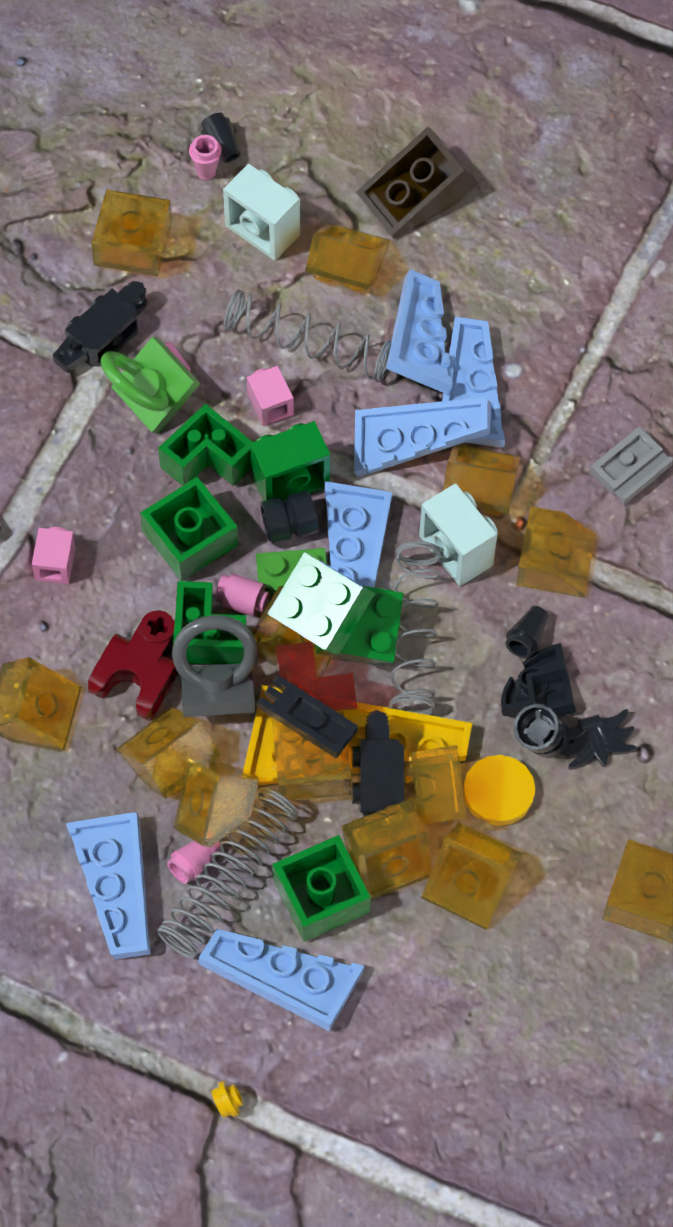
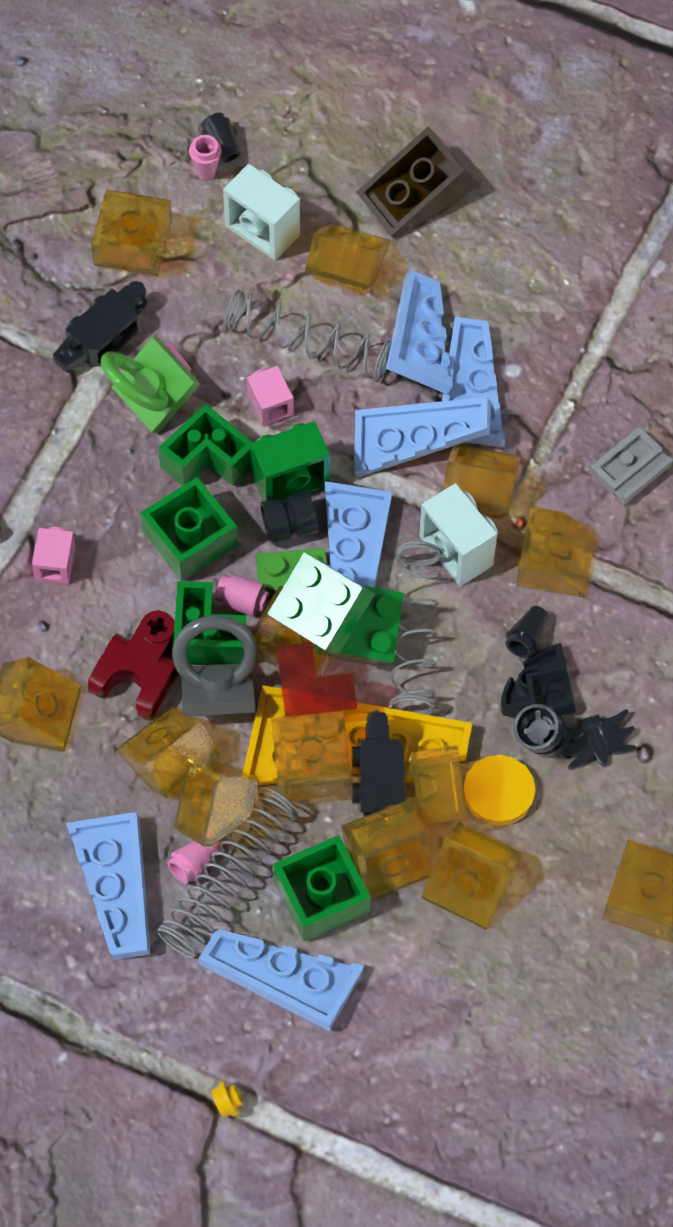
black hinge [256,676,358,759] -> none

